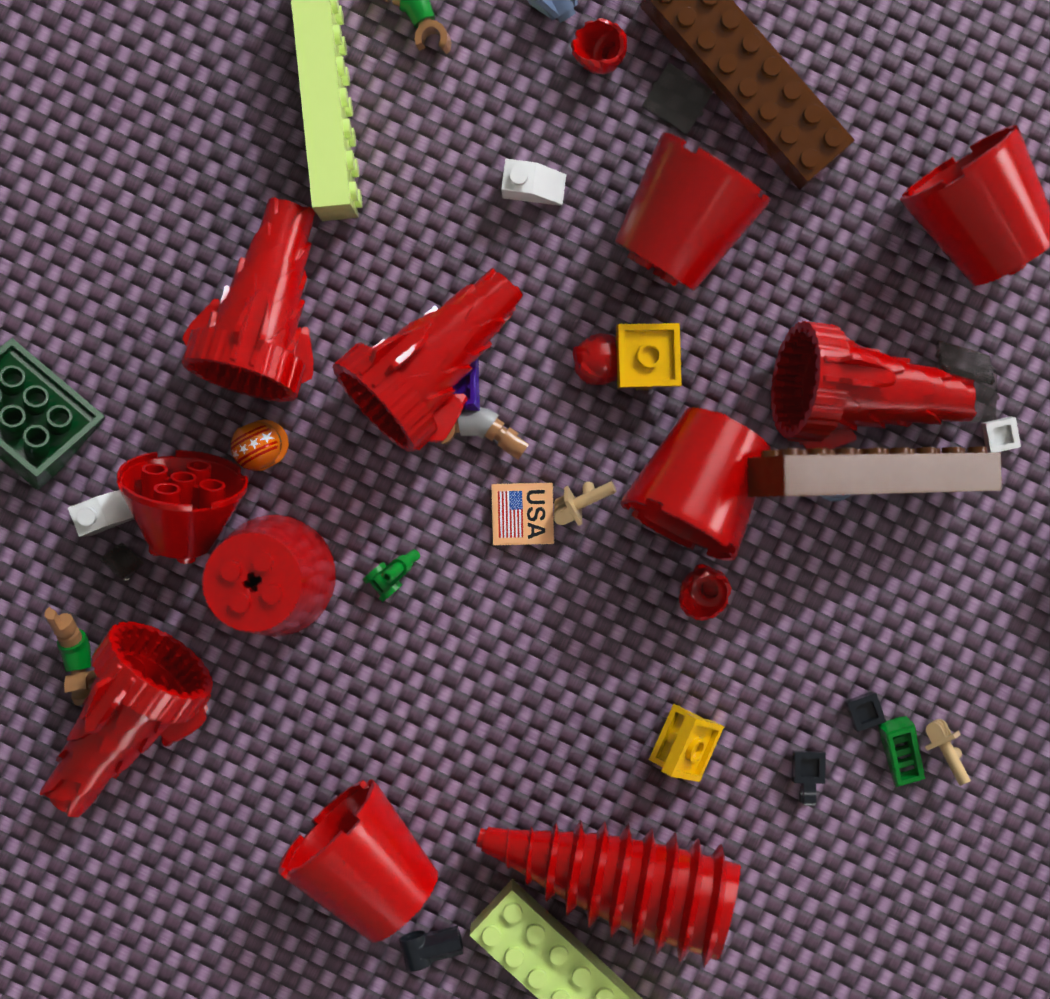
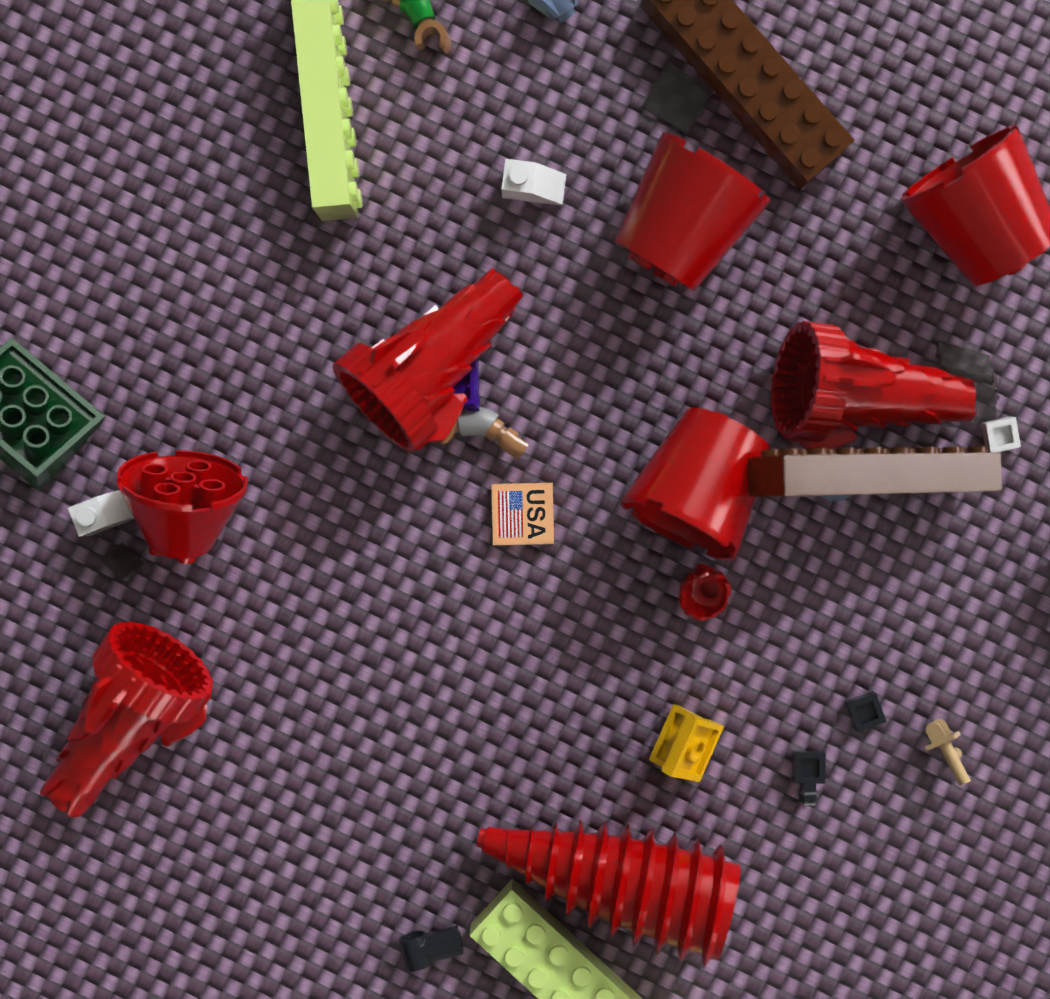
medium nougat piece [44,607,96,706] -> none
red cone [182,197,315,402] -> none
red cone [202,515,336,637] -> none
orange helmet [230,420,289,471] -> none
red cone [278,779,438,943] -> none
green piece [362,549,420,603] -> none
tan arm [554,481,617,526] -> none
red hair [571,18,627,74] -> none
red hair [573,333,617,385] -> none
yellow bracket [616,323,682,390] -> none
green slope [878,716,925,787] -> none

